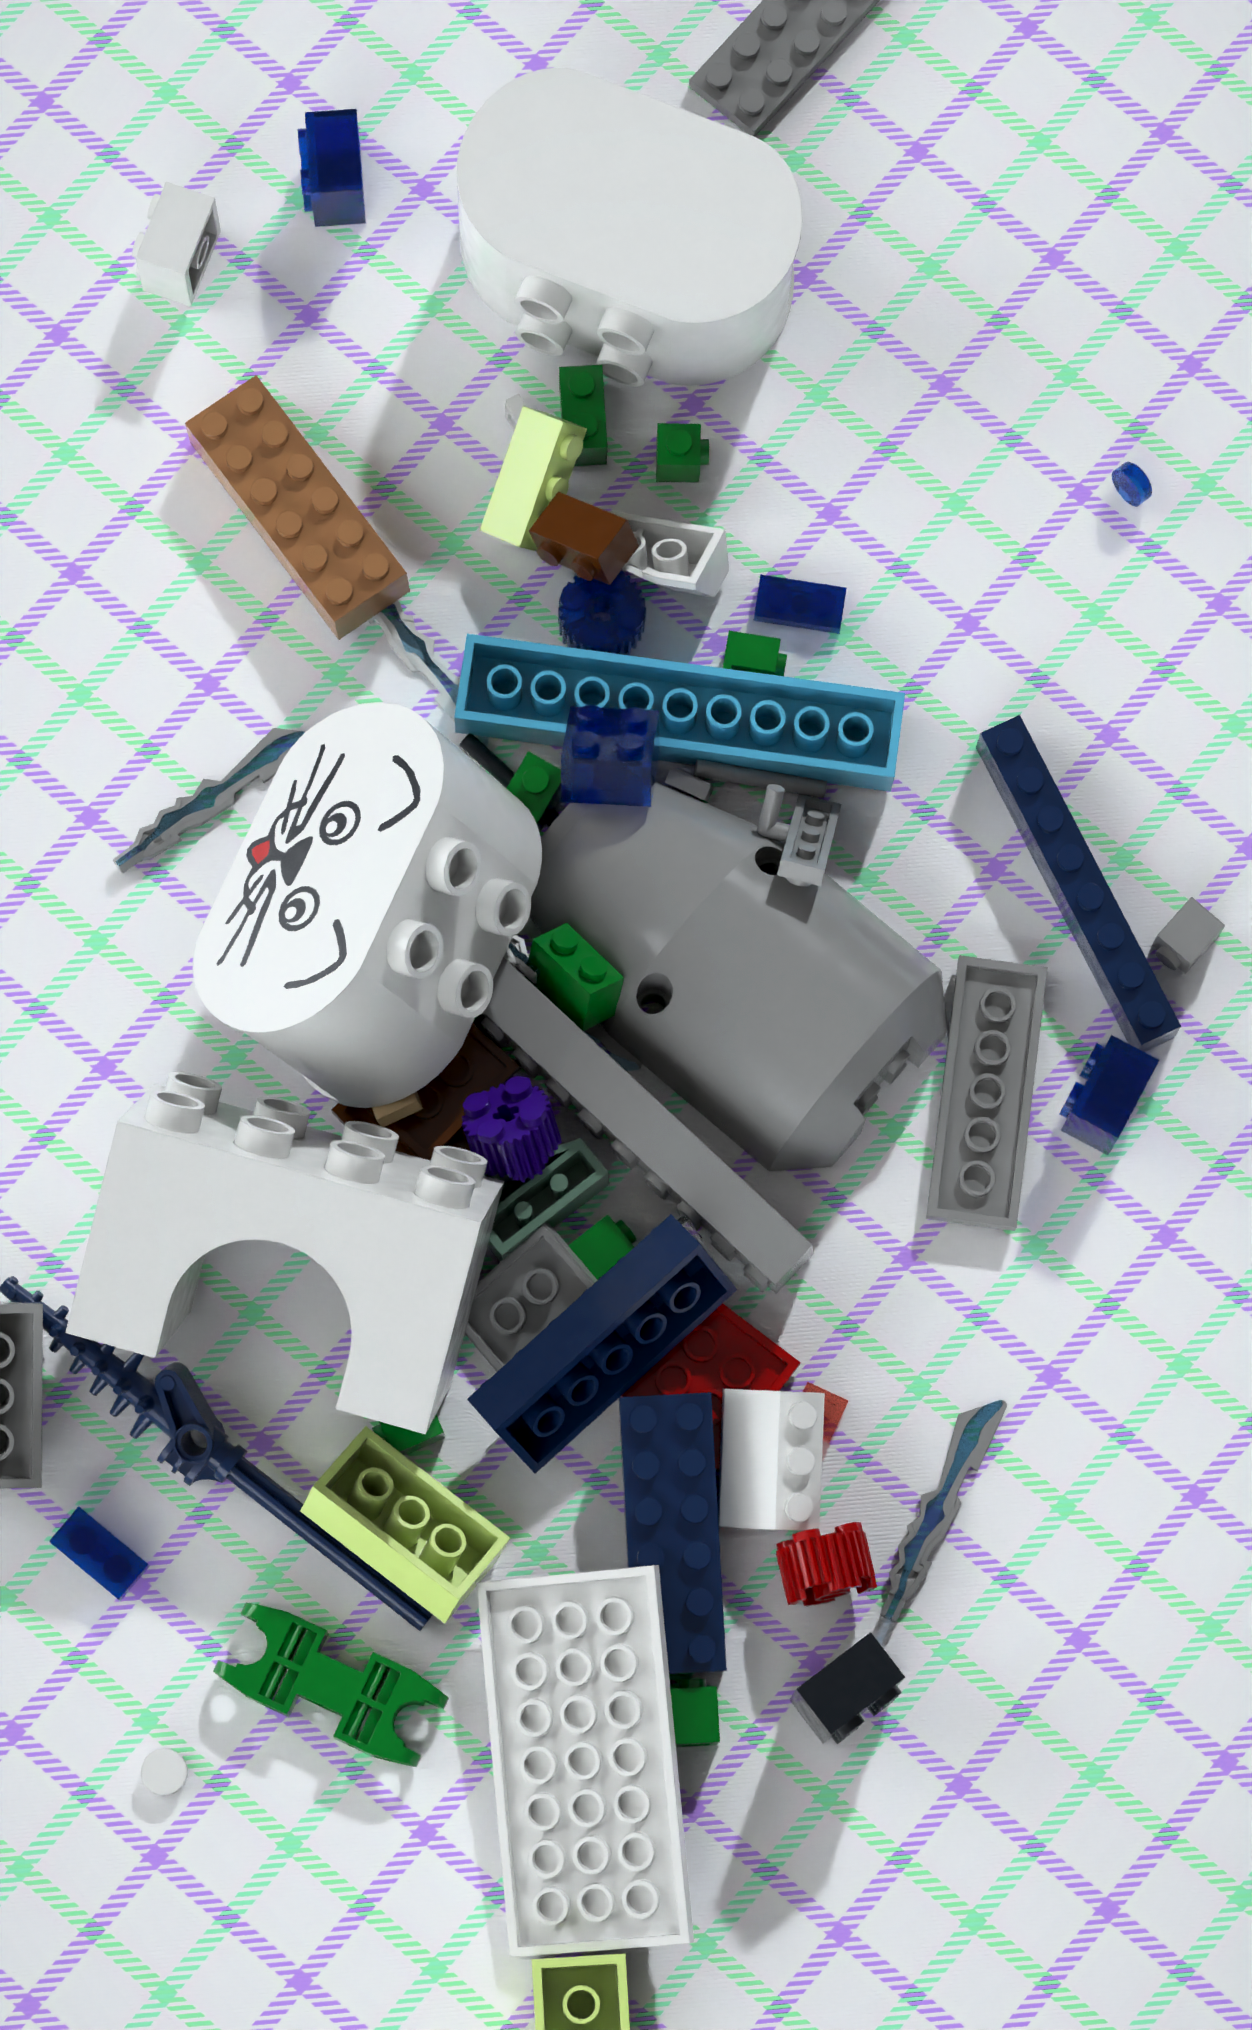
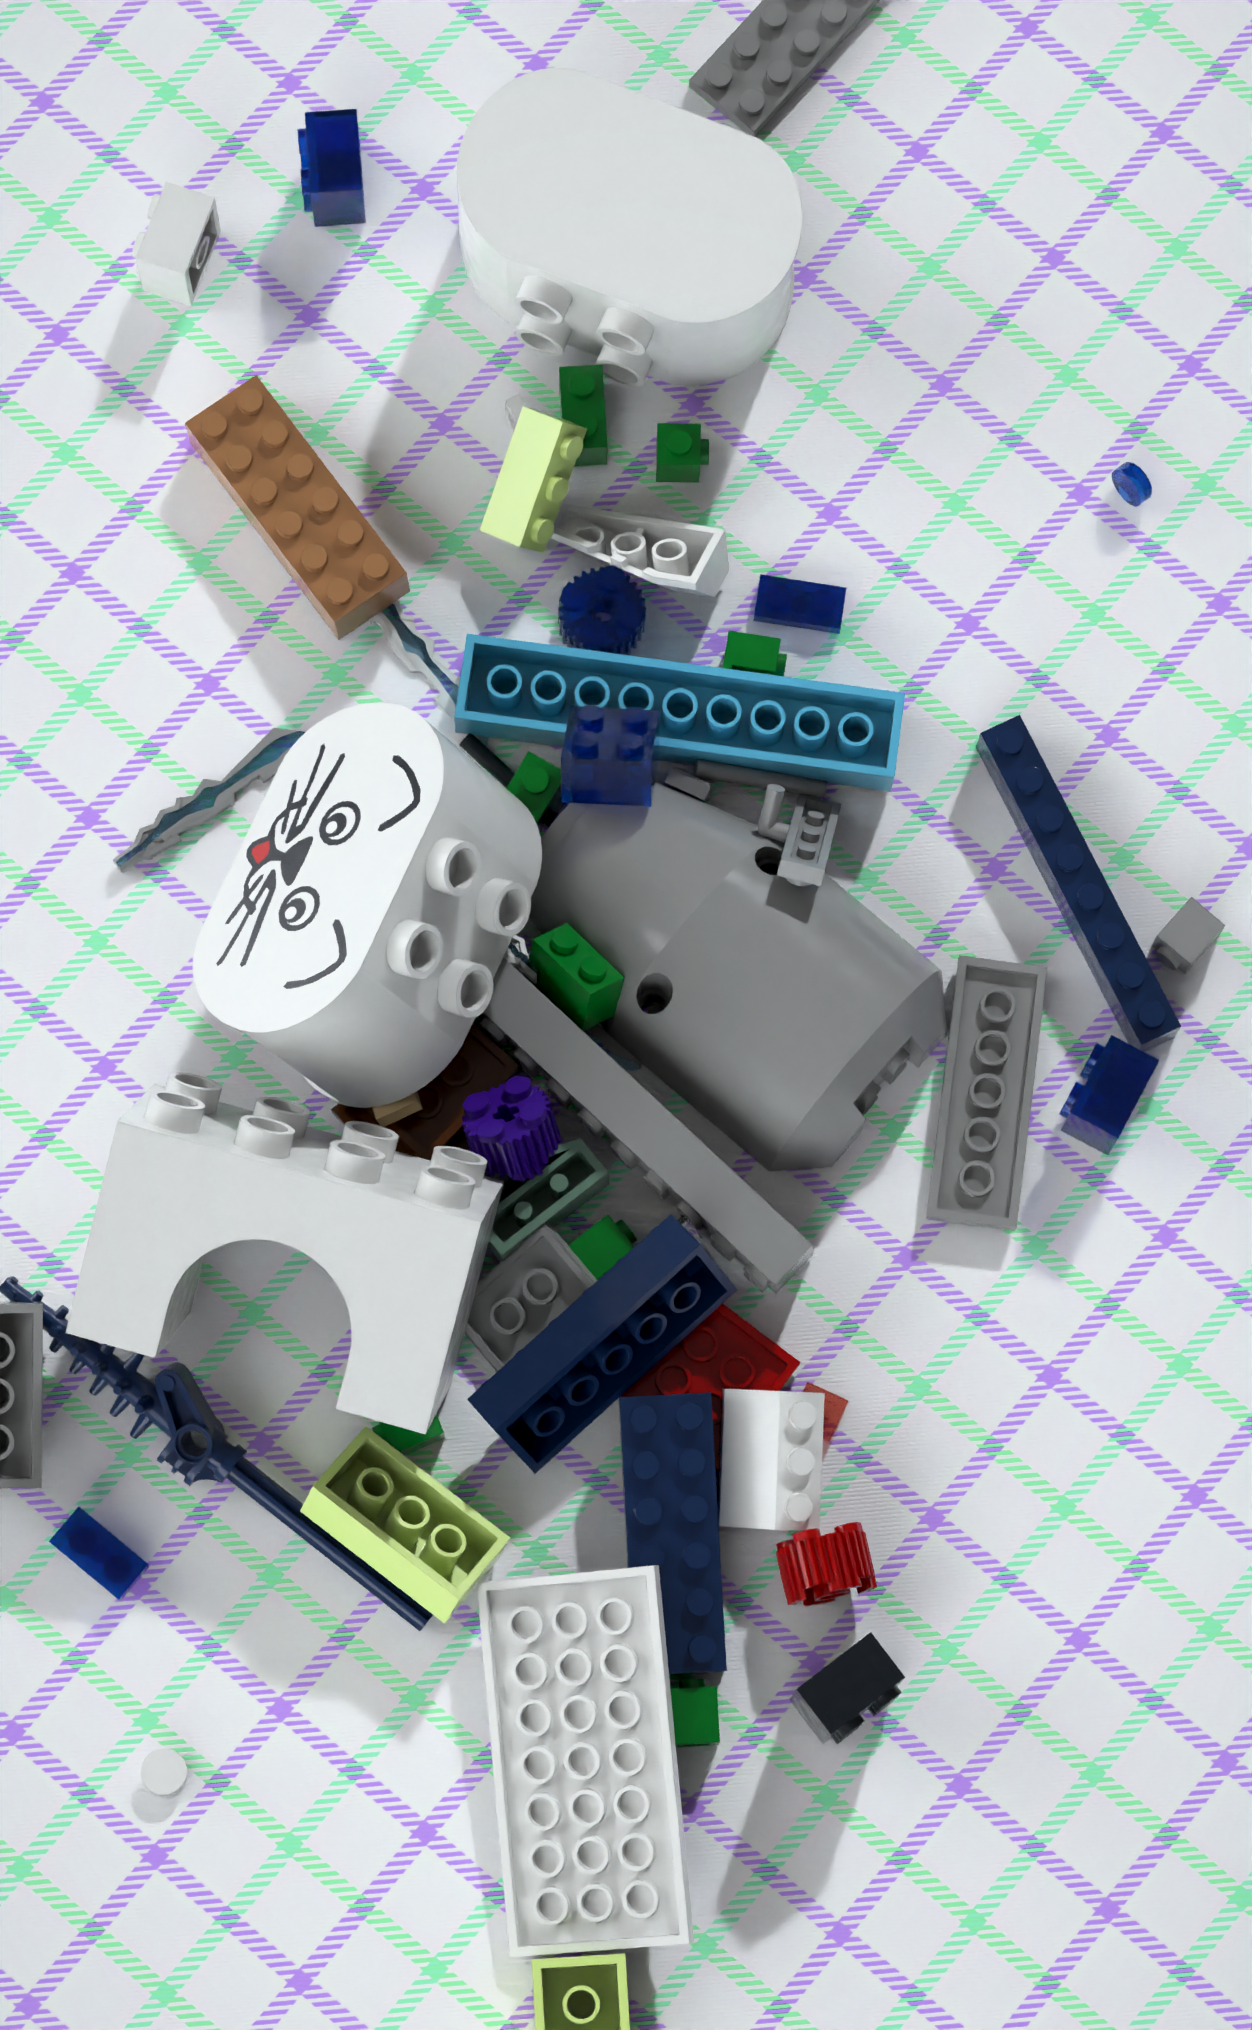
green piece [213,1602,449,1767] -> none
reddish brown brick [529,491,639,585] -> none
light grey sword [880,1400,1007,1622] -> none

